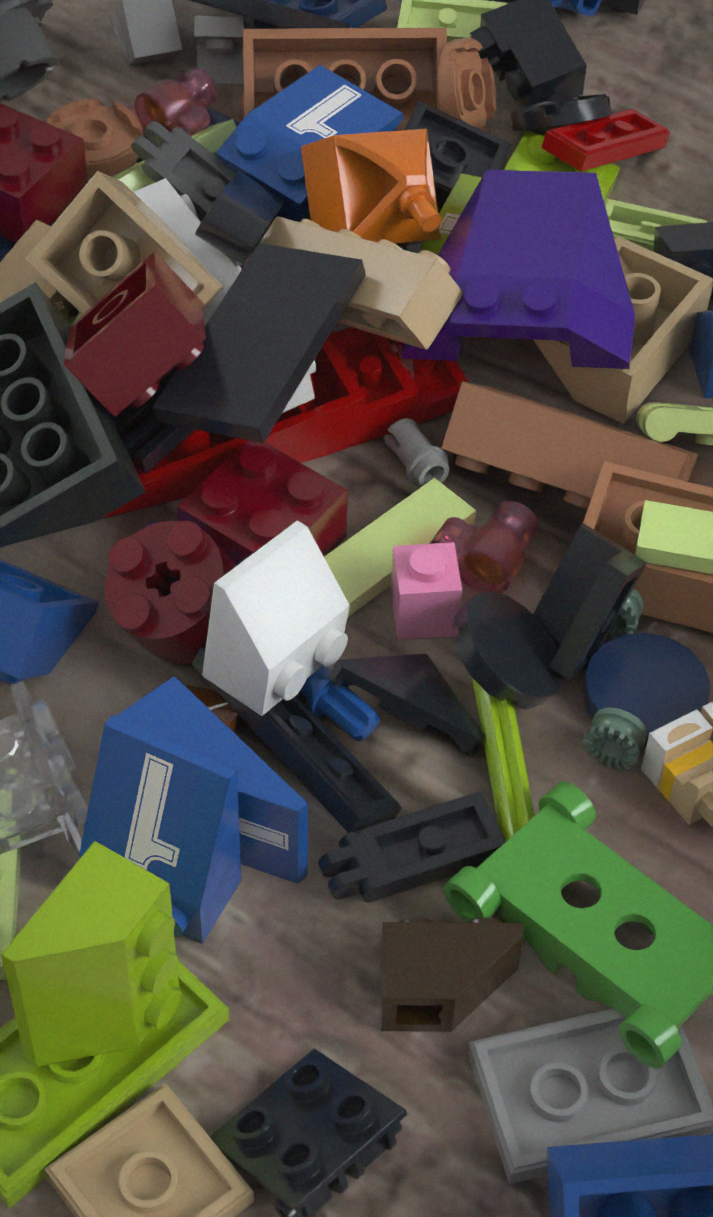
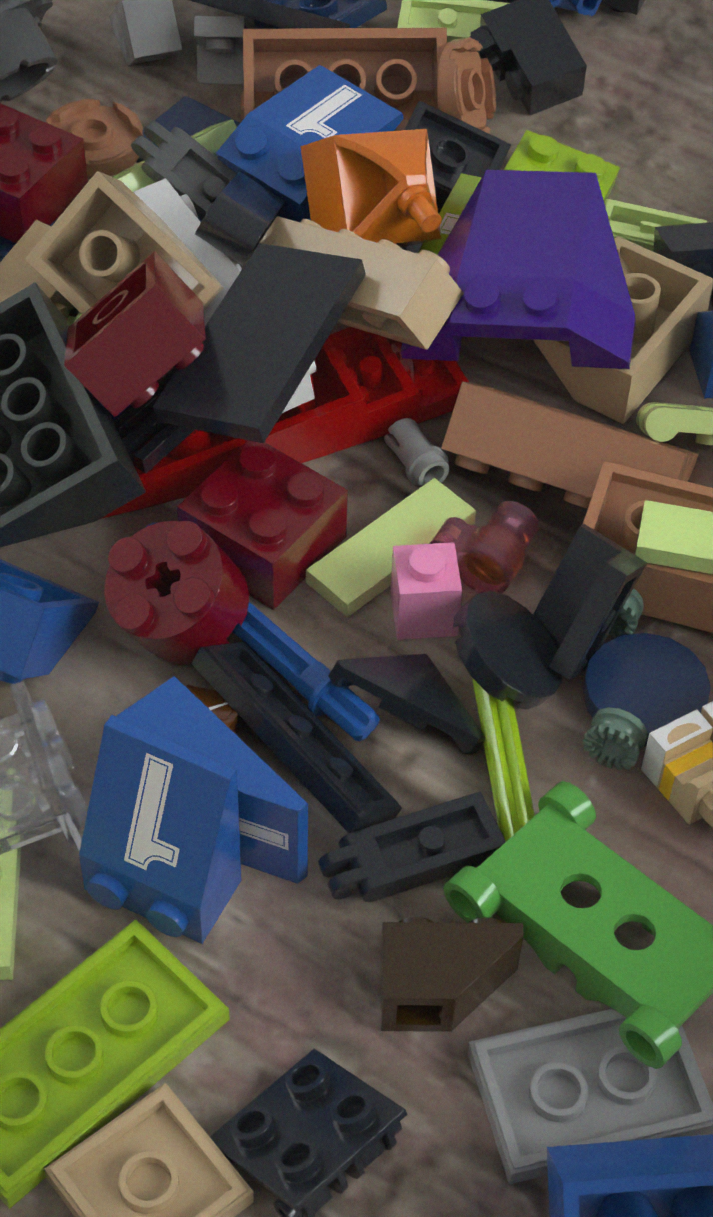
lime slope [1,841,182,1067] -> none
clear pink piece [135,67,217,136] -> none
white slope [202,520,350,716] -> none
black tile [510,94,612,131] -> none
red tile [541,109,670,172] -> none

